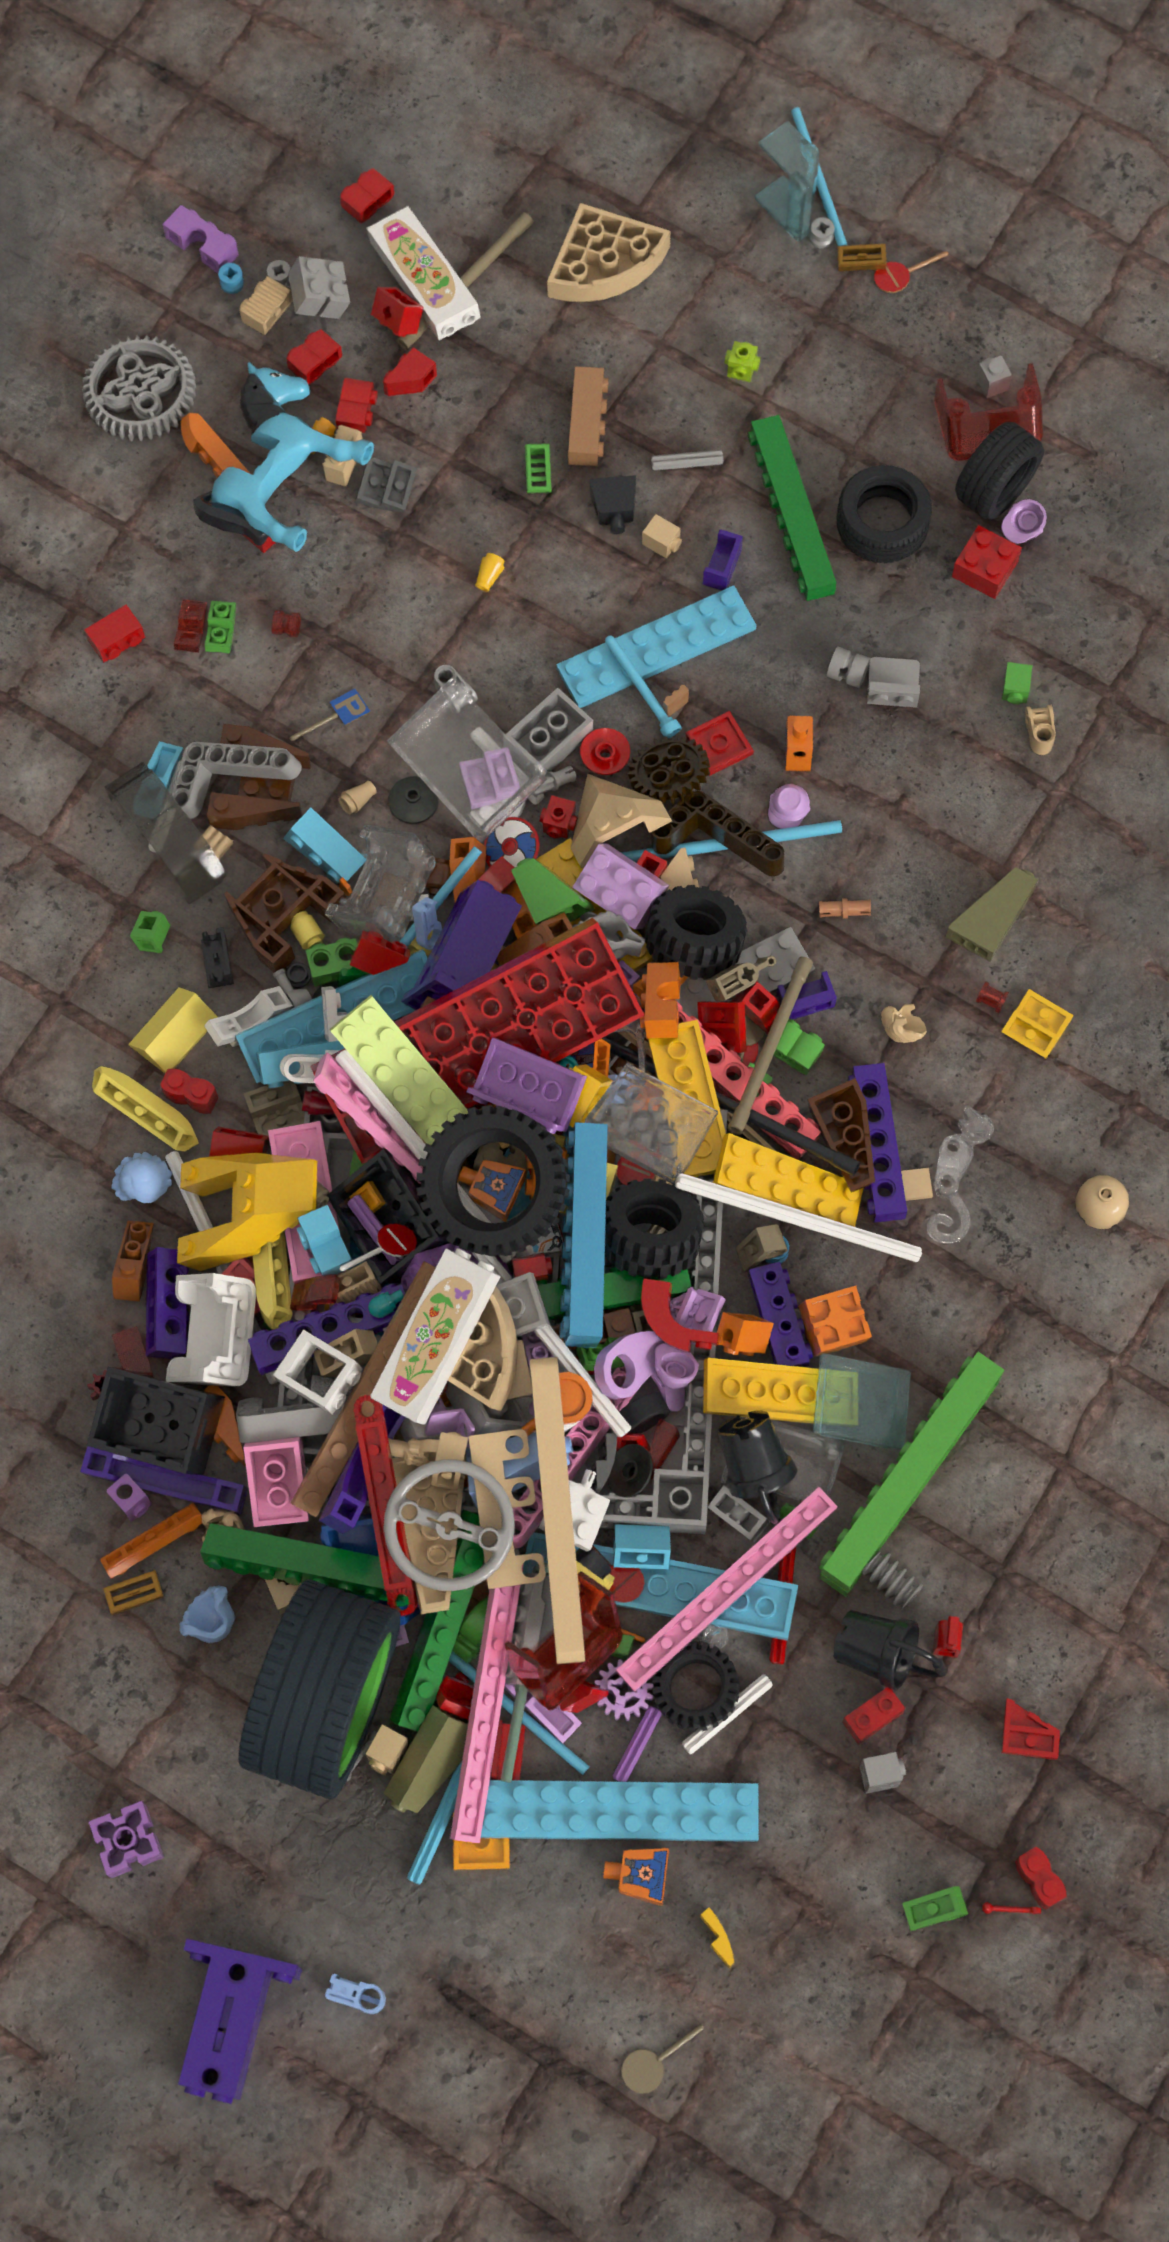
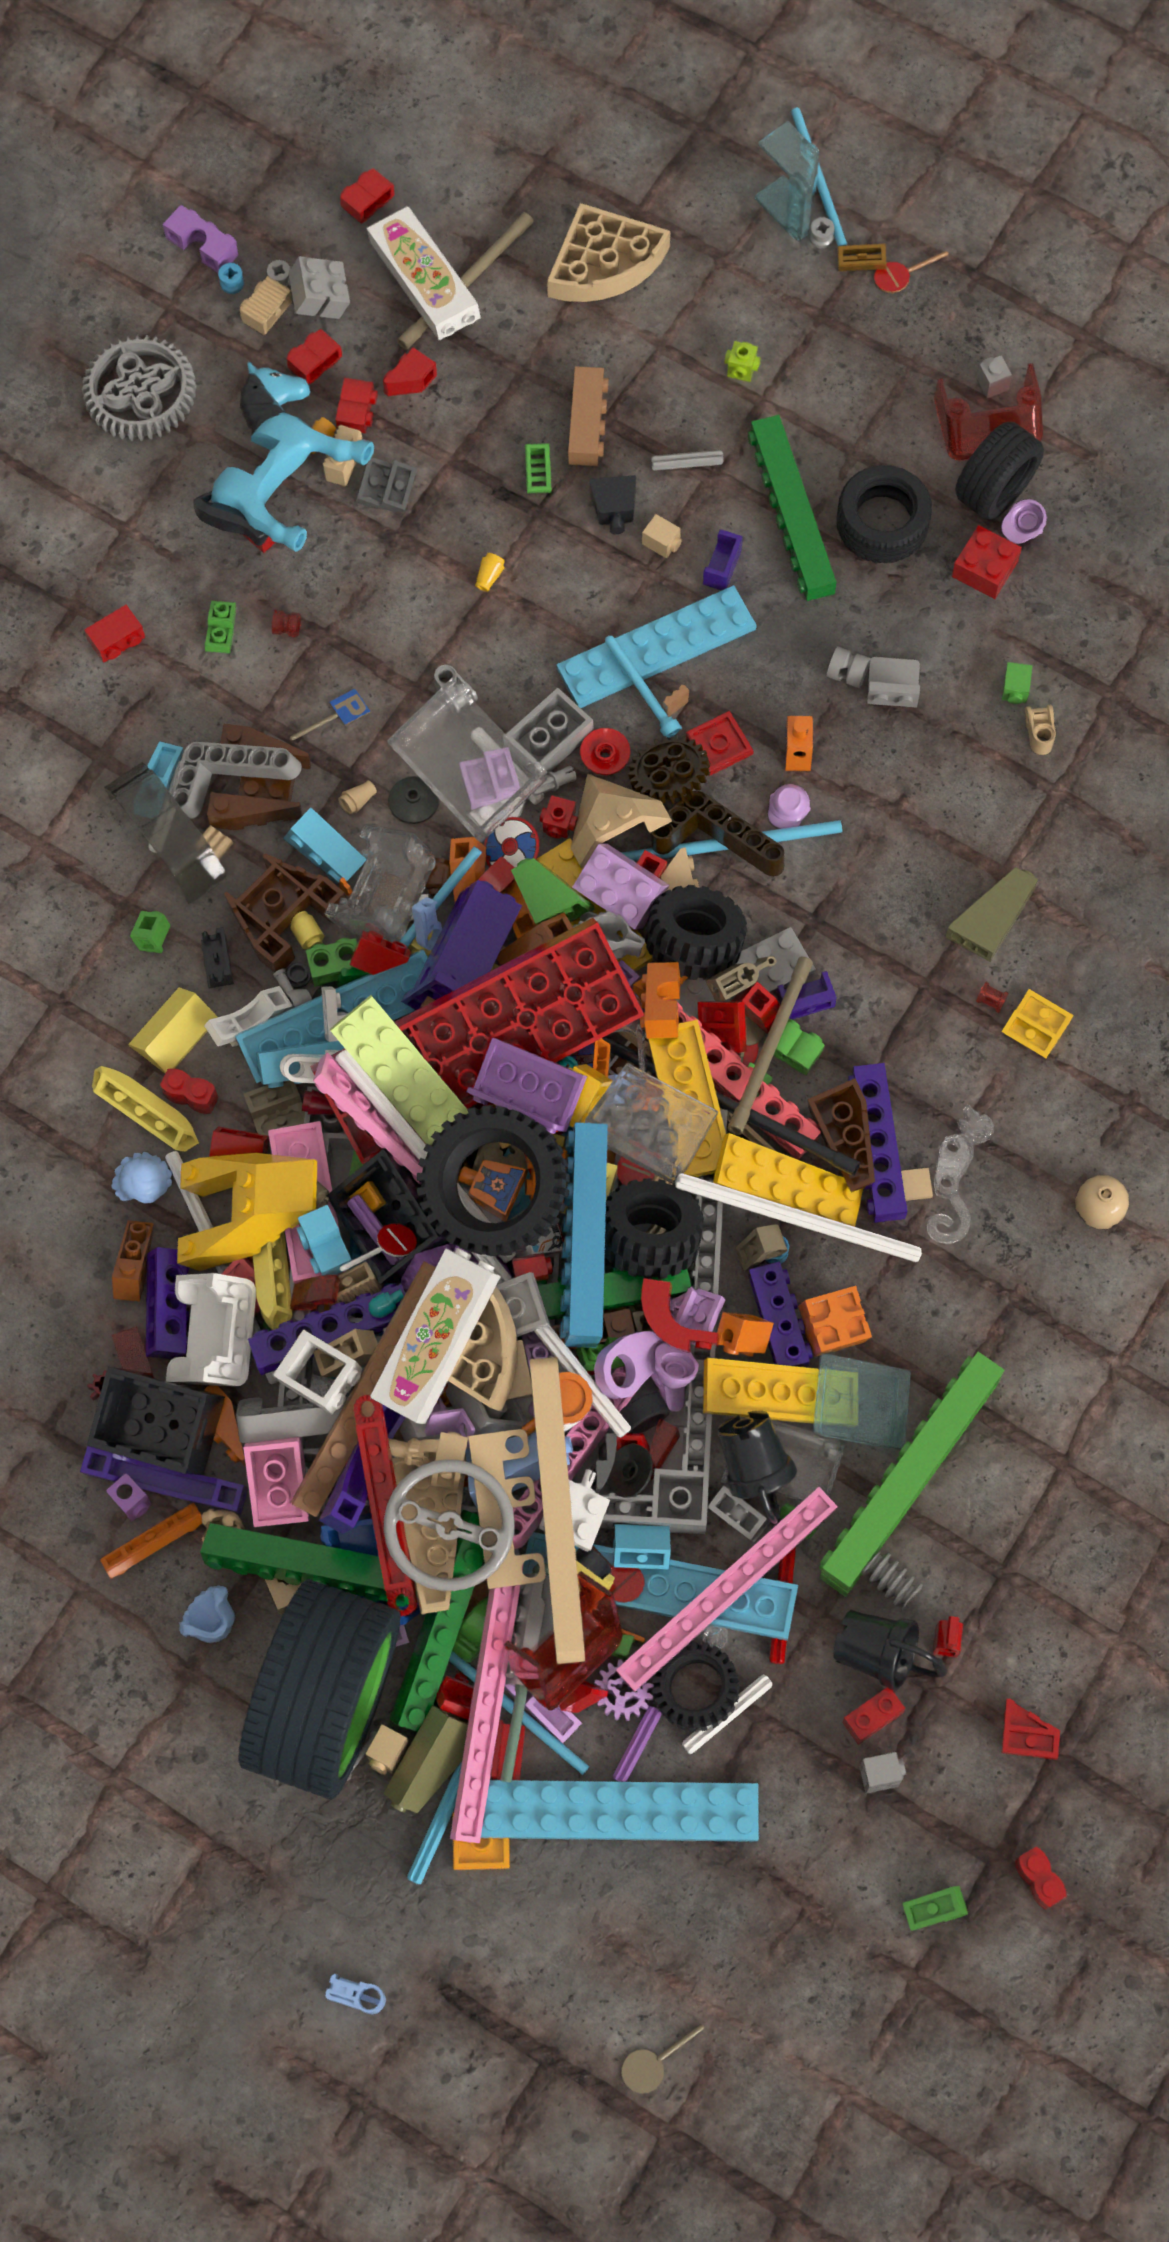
medium lavender brick [89,1801,164,1879] -> none
pearl gold tile [103,1570,164,1615] -> none
clear red slope [174,599,207,653] -> none
dark purple brick [178,1939,302,2104] -> none
orange brick [181,413,251,478] -> none
red brick [371,287,424,337] -> none
torso [603,1848,669,1906] -> none
yellow slope [700,1908,734,1968] -> none
nougat pin [819,898,871,919] -> none
tan hair [881,1004,927,1043] -> none
red hinge [982,1902,1041,1914] -> none

